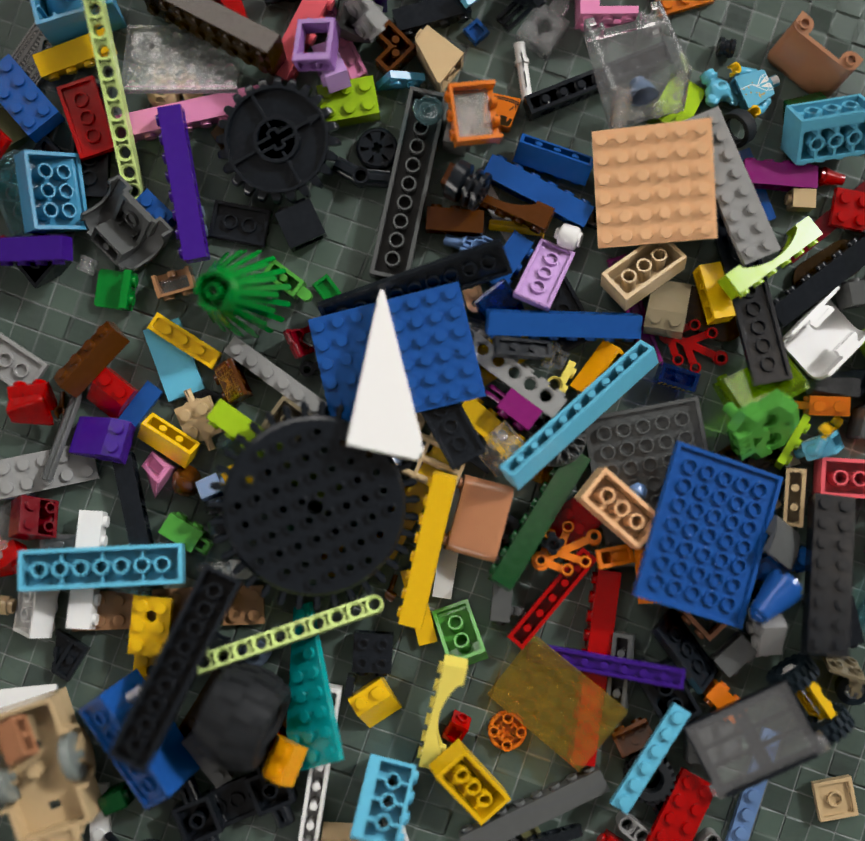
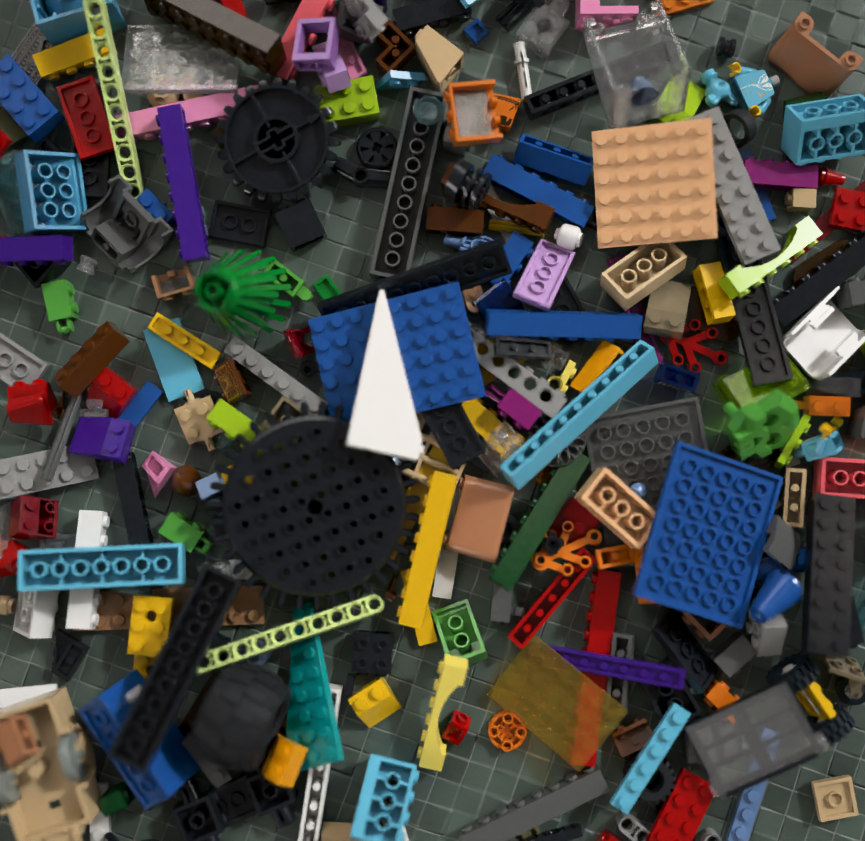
green bracket [94,269,138,312] -> none
yellow brick [137,412,201,468] -> none
yellow brick [429,738,511,826] -> none
none -> bright green brick [41,279,79,335]
none -> clear tile [80,399,109,417]

